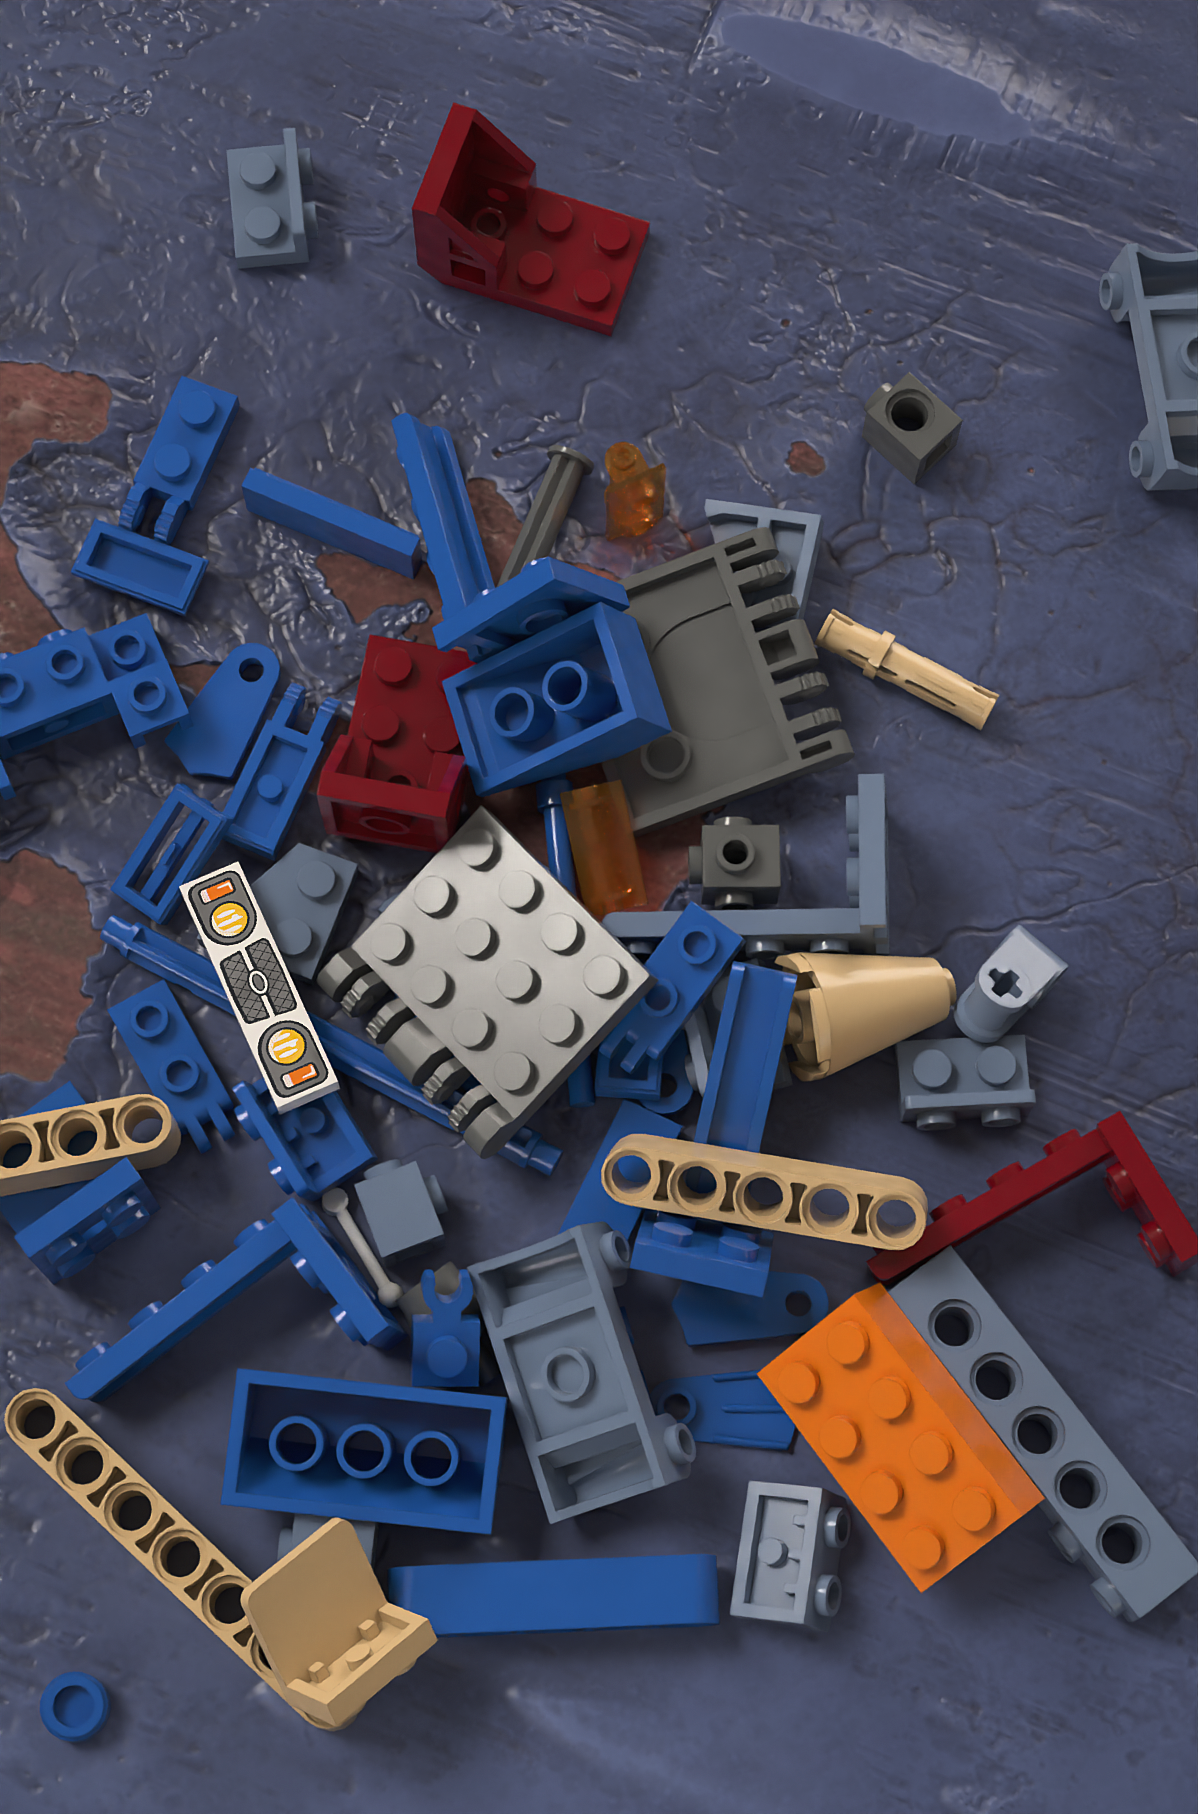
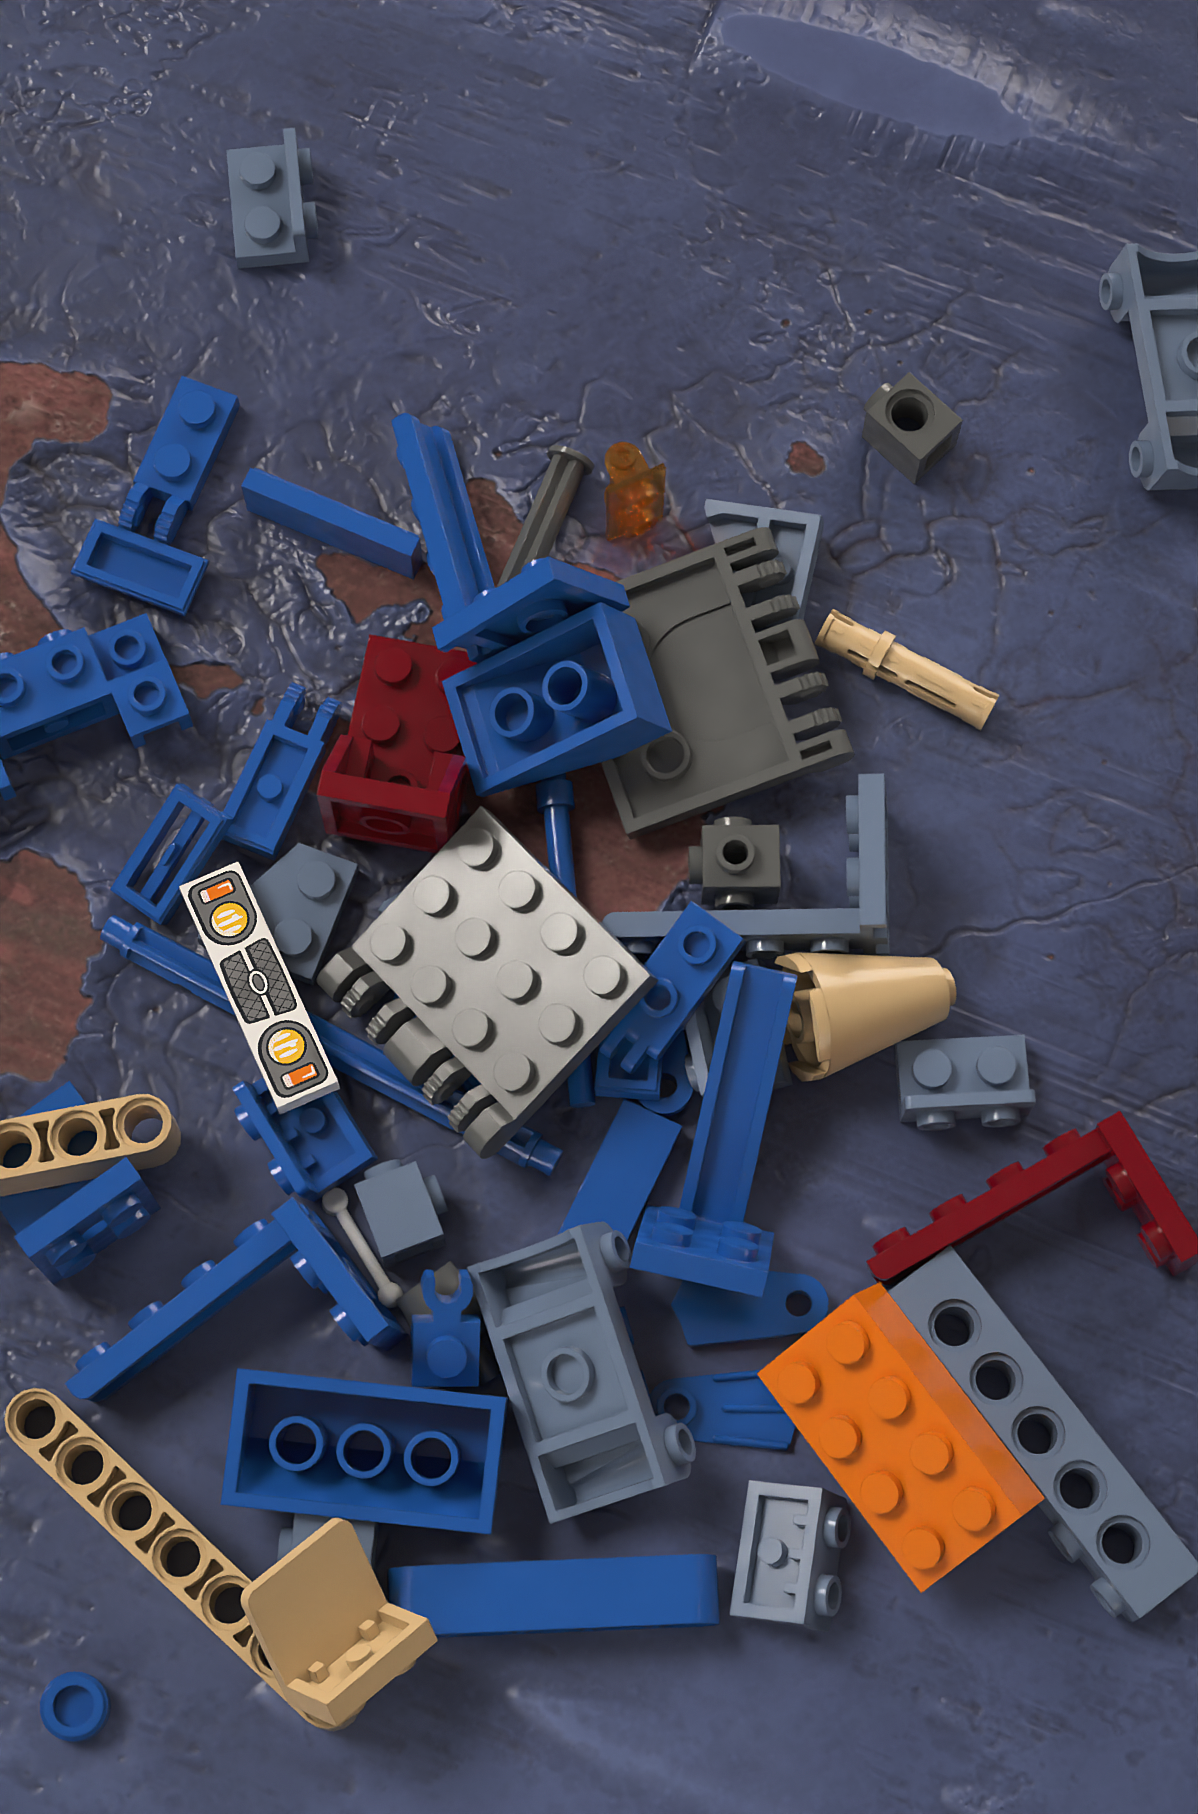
blue hinge [107,979,236,1154] -> none
blue piece [164,643,281,780] -> none
dark red bracket [412,102,650,336] -> none
clear orange hinge [560,780,649,916] -> none
tan beam [601,1134,928,1250] -> none
sand blue piece [954,924,1069,1043] -> none

